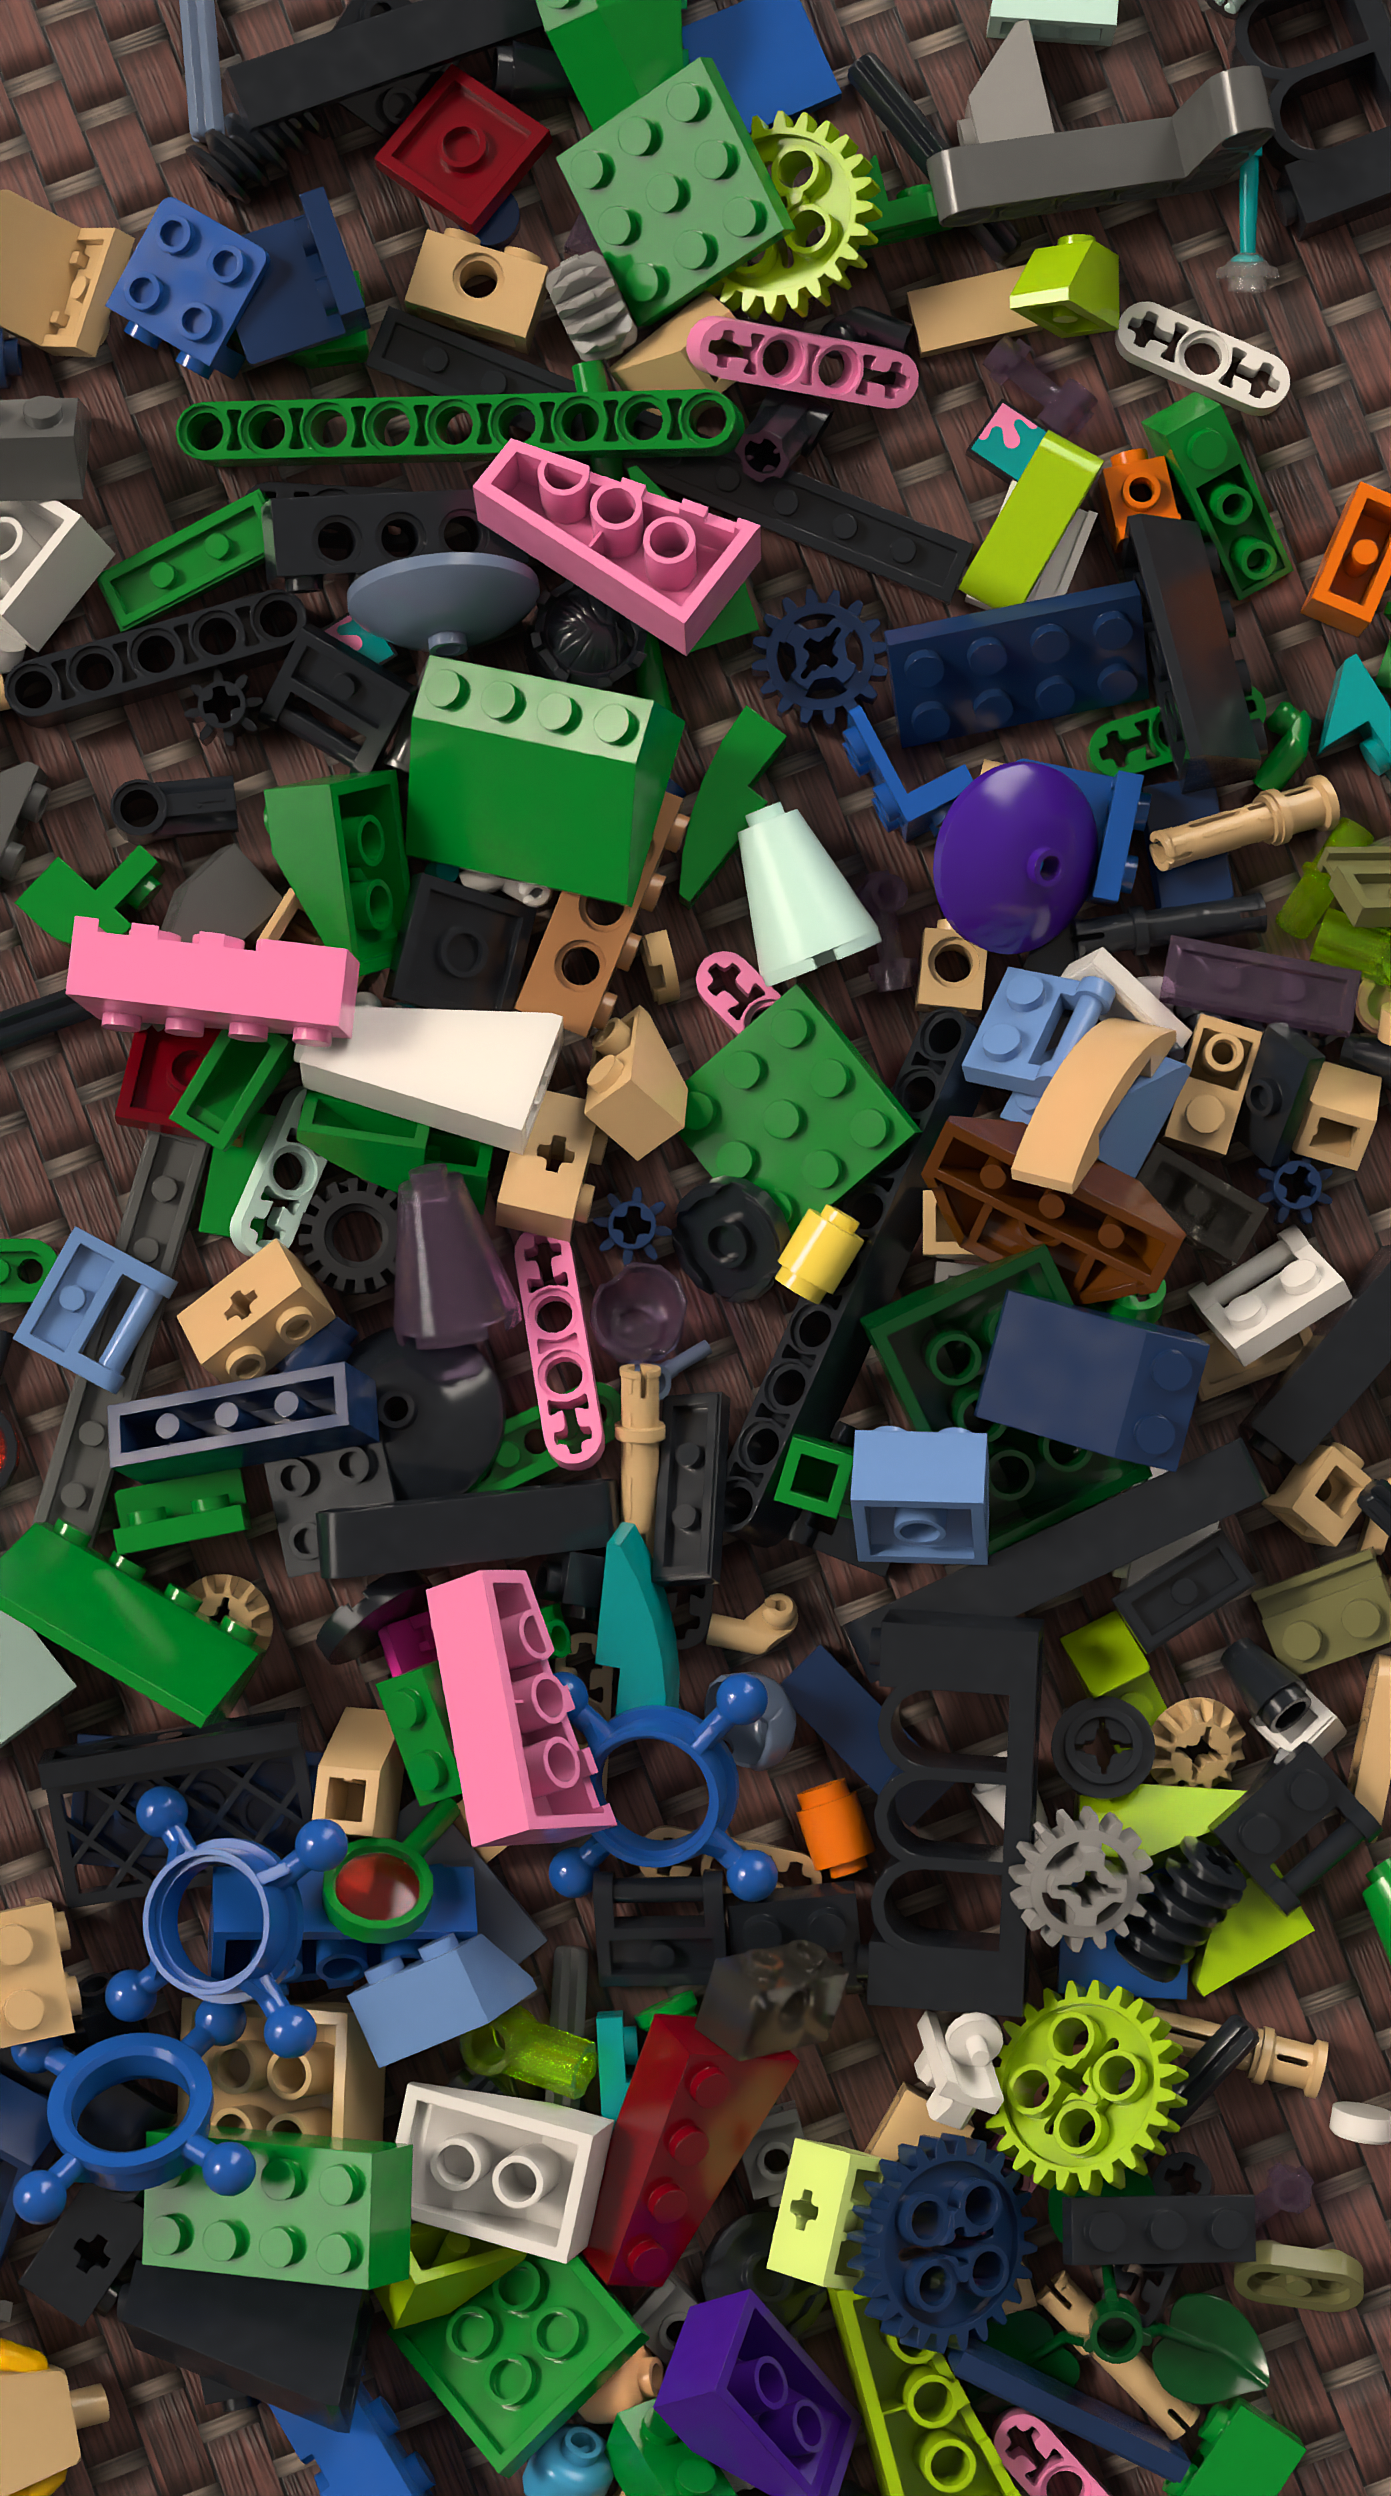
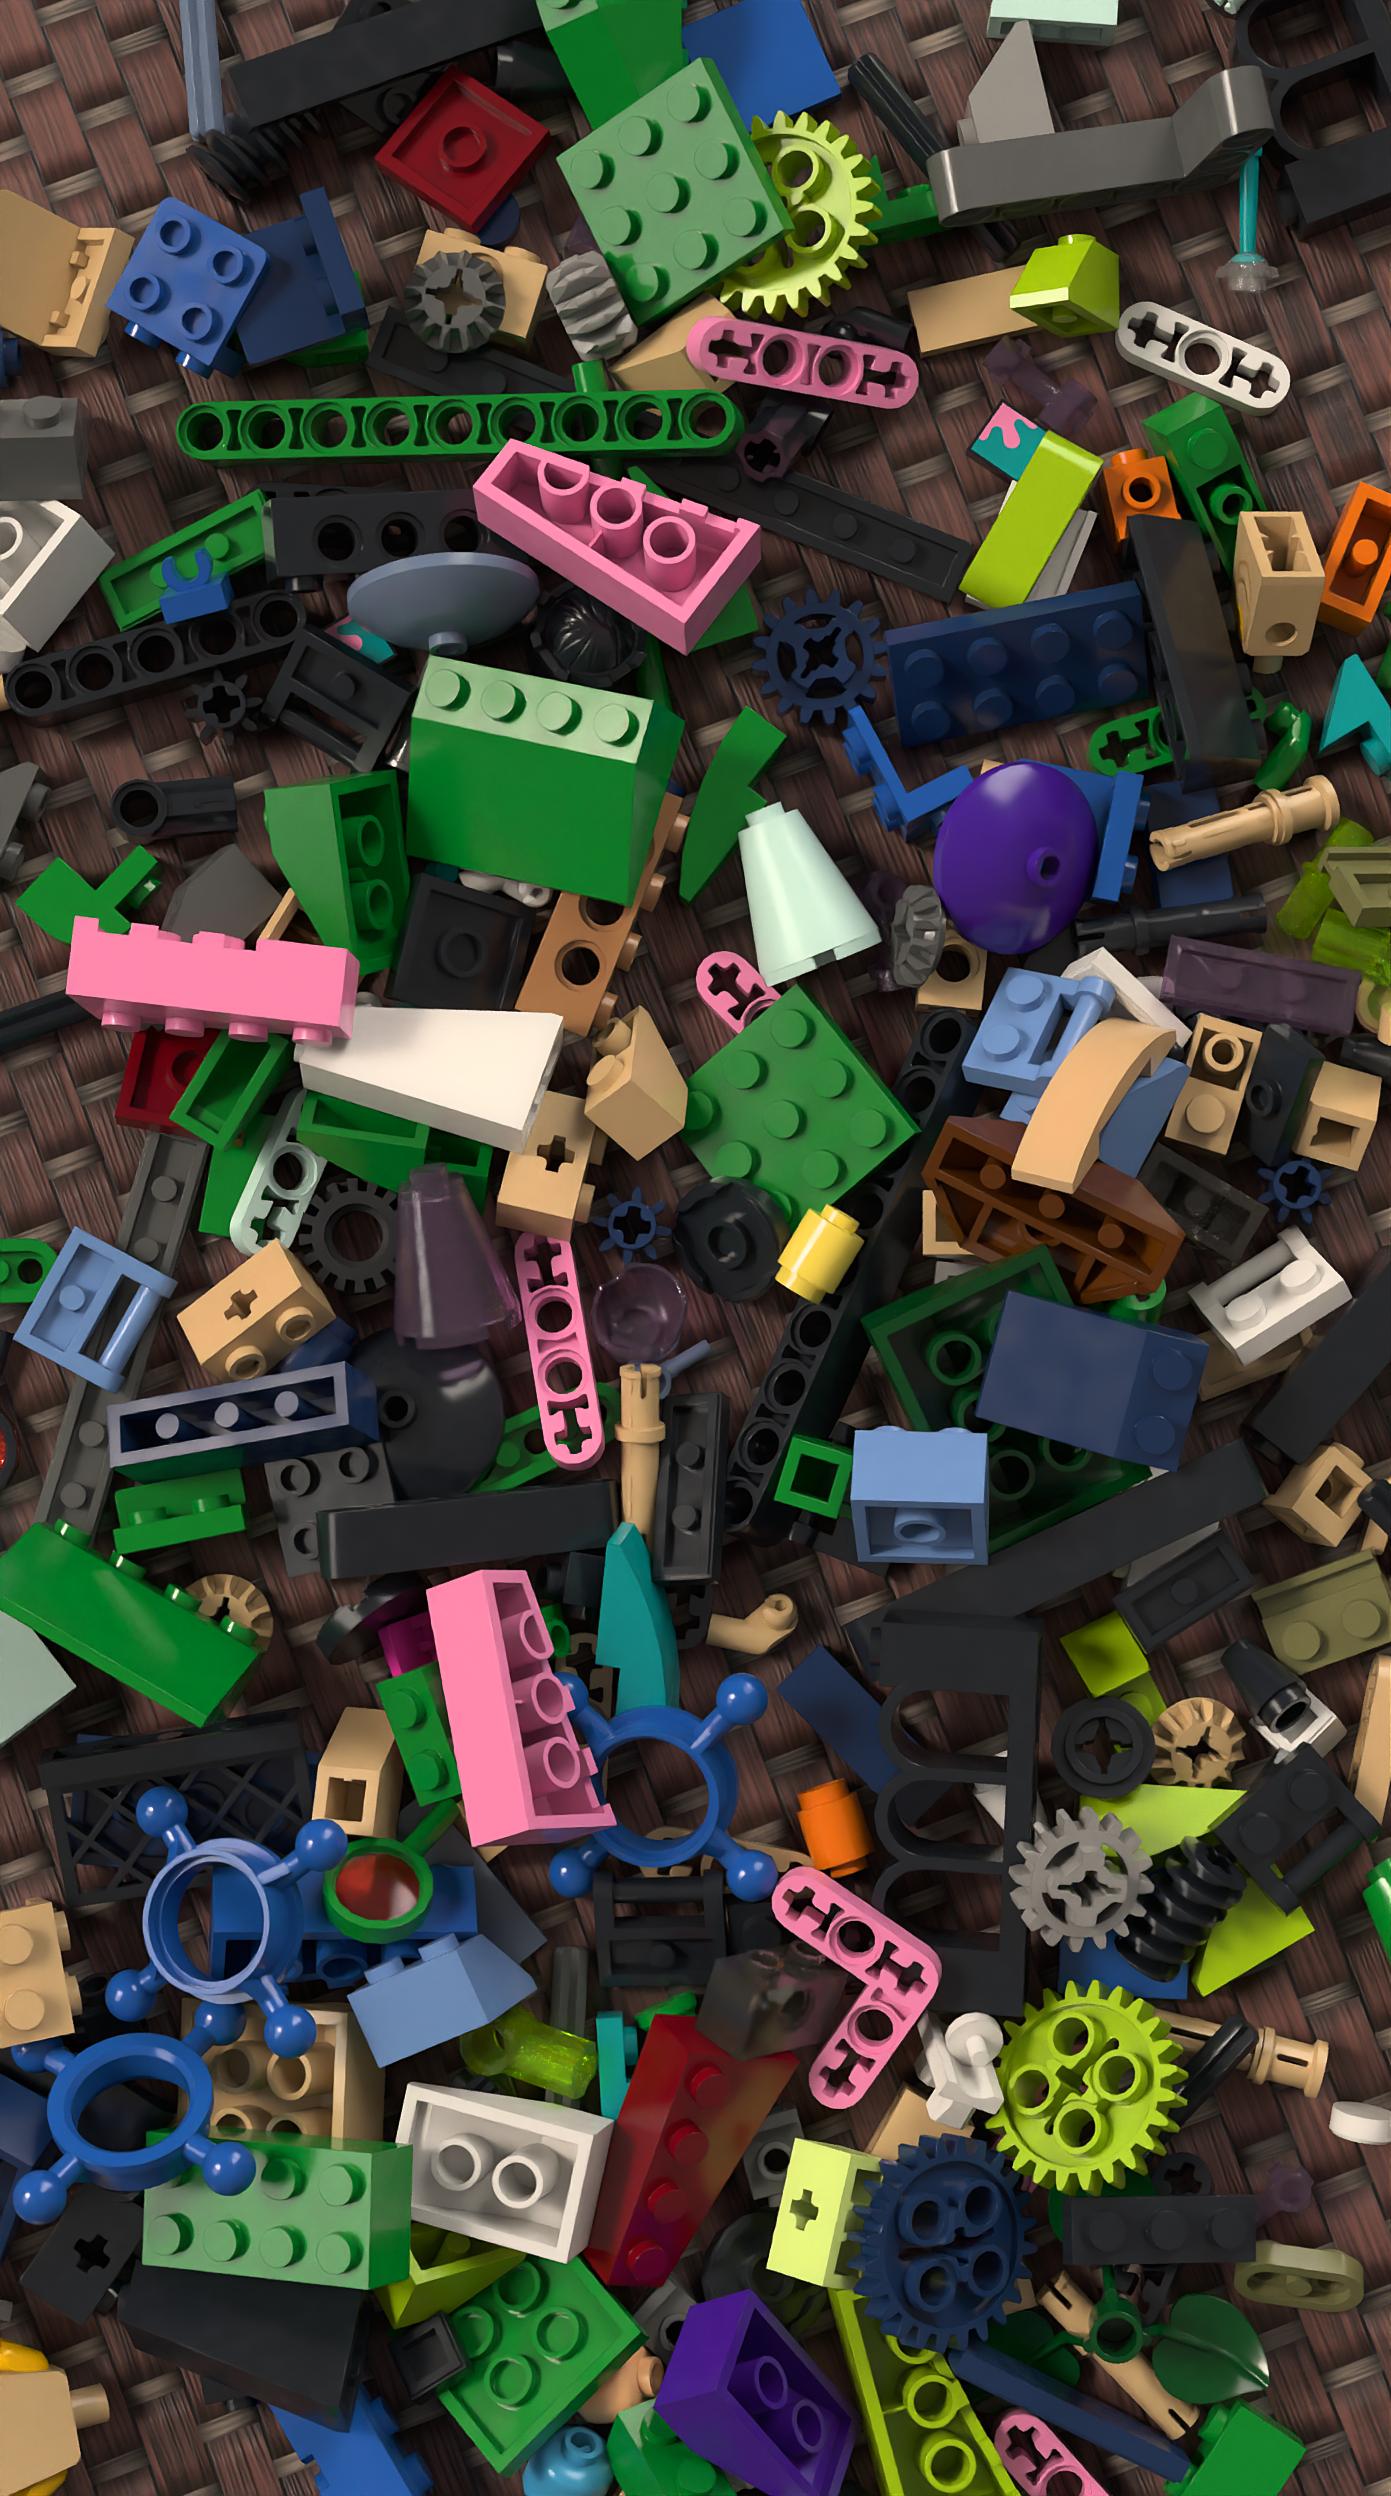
tan tile [639,929,680,1005] -> none
sand blue hair [704,1672,796,1772] -> none
none -> blue tile [159,547,235,625]
none -> black tile [387,2311,475,2406]
none -> dark grey gear [404,250,506,353]
none -> bright pink beam [772,1867,942,2109]
none -> dark grey gear [887,885,946,988]
none -> tan torso [1230,512,1326,674]

